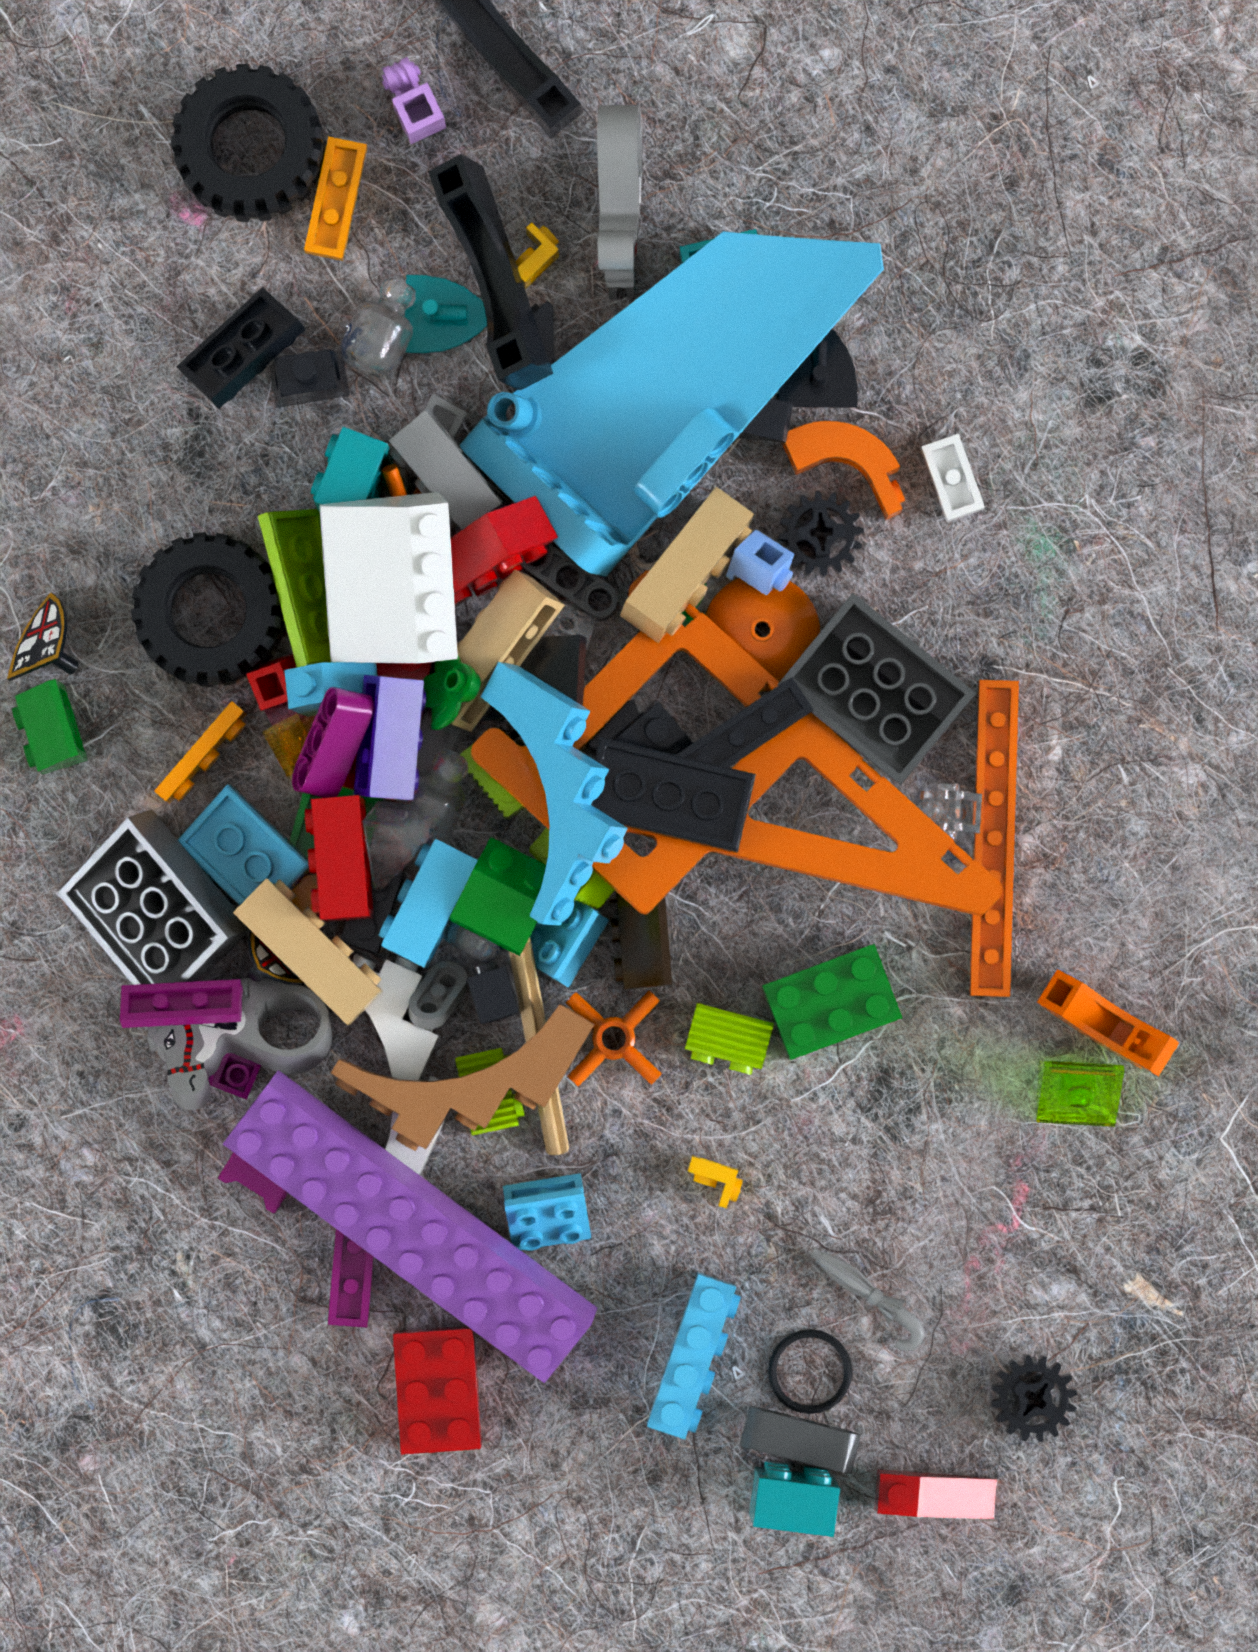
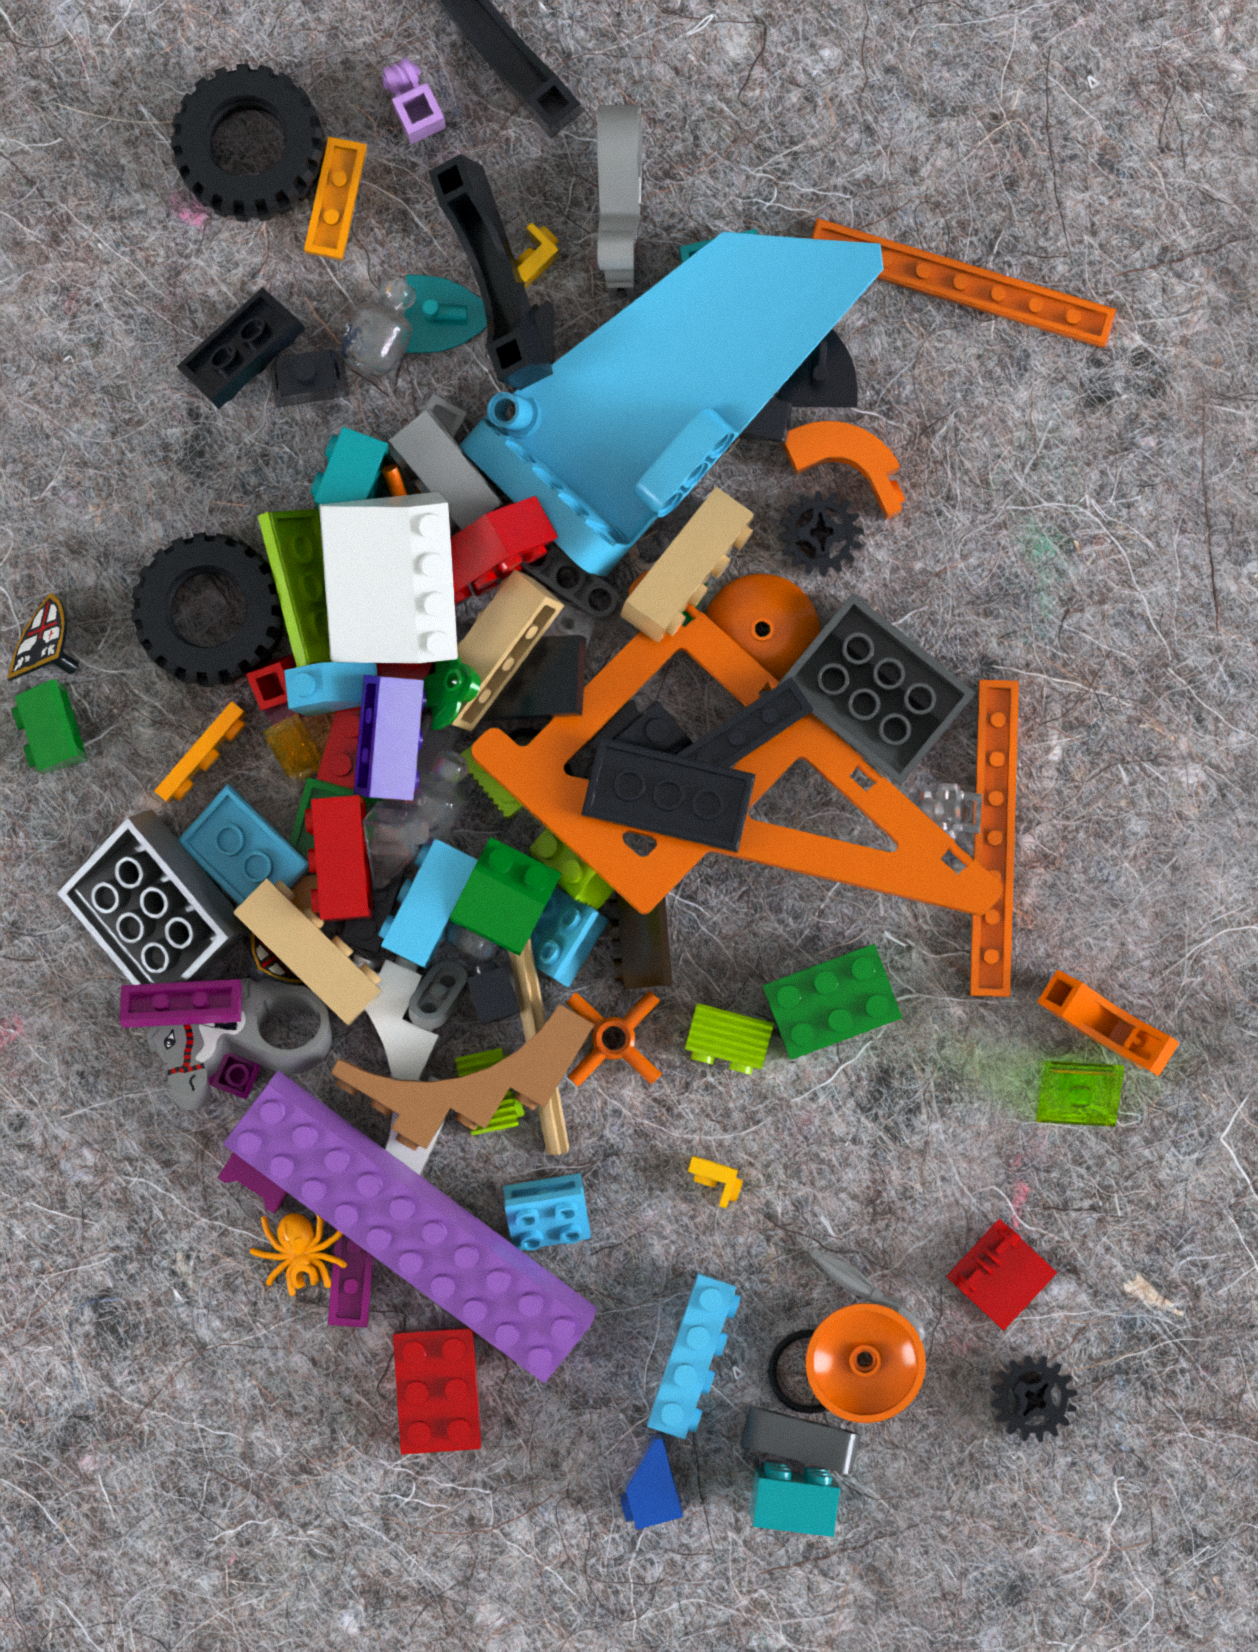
magenta beam [292,687,374,798] -> none
medium azure arch [480,662,628,926] -> none
light blue brick [726,529,795,595] -> none
slope [874,1469,997,1519] -> none
white plate [920,434,985,522] -> none
none -> light orange animal [250,1213,347,1296]
none -> blue slope [620,1432,683,1530]
none -> orange dish [806,1303,926,1423]
none -> orange tile [810,218,1117,348]
none -> red hinge [945,1218,1057,1331]

